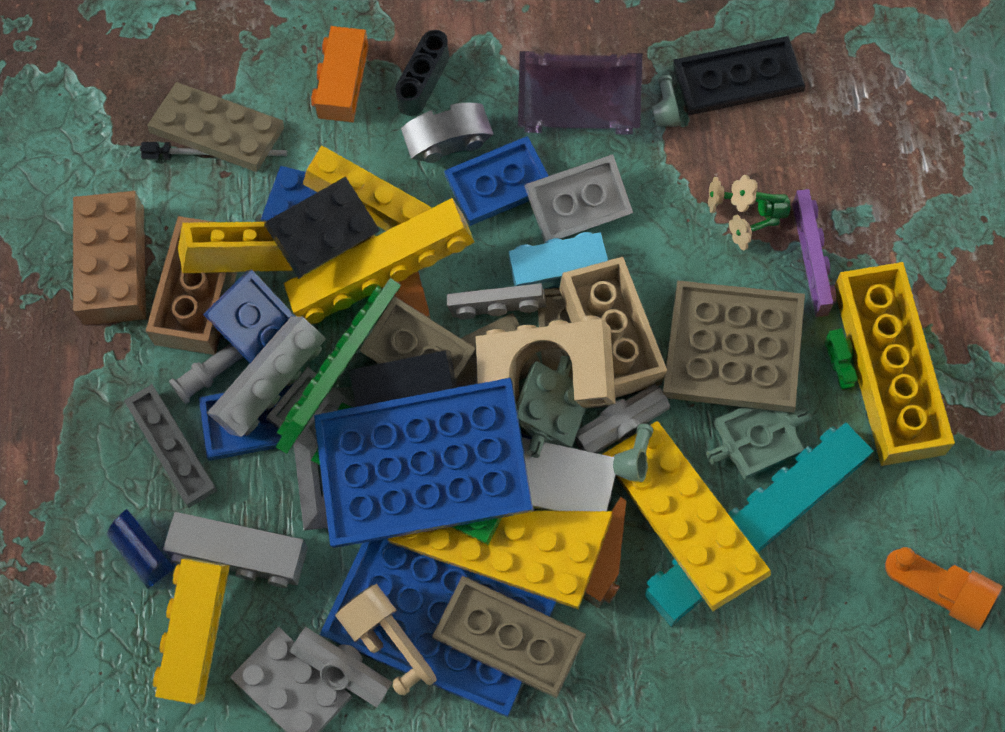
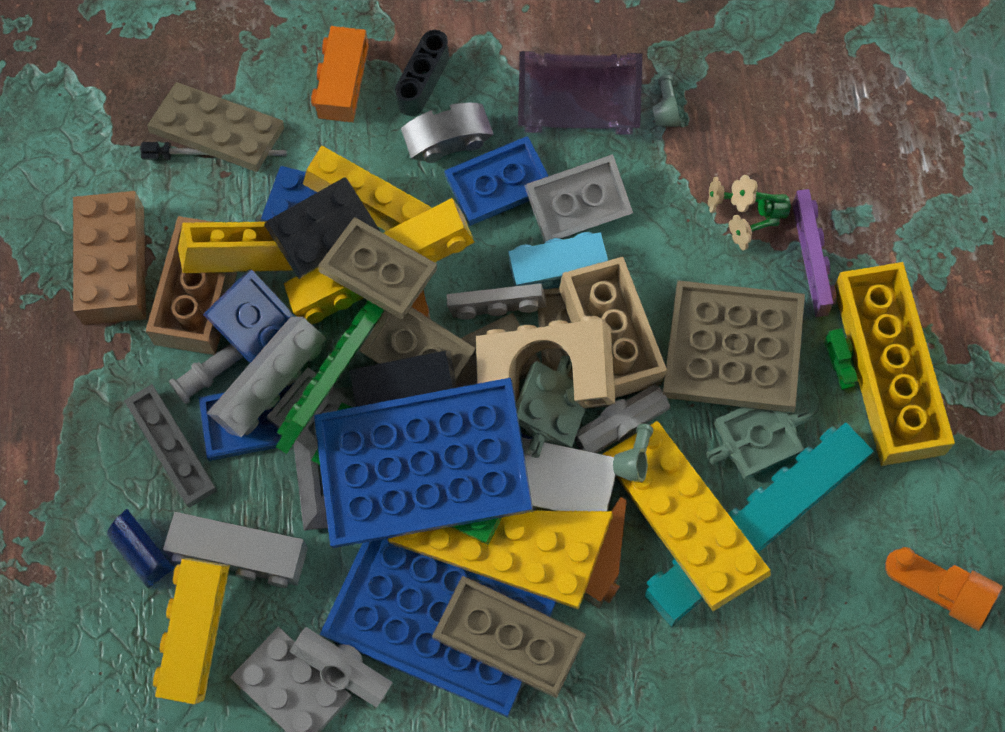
tan piece [335,584,437,696] -> none
black tile [673,36,805,116] -> none
none -> dark tan plate [318,217,437,320]

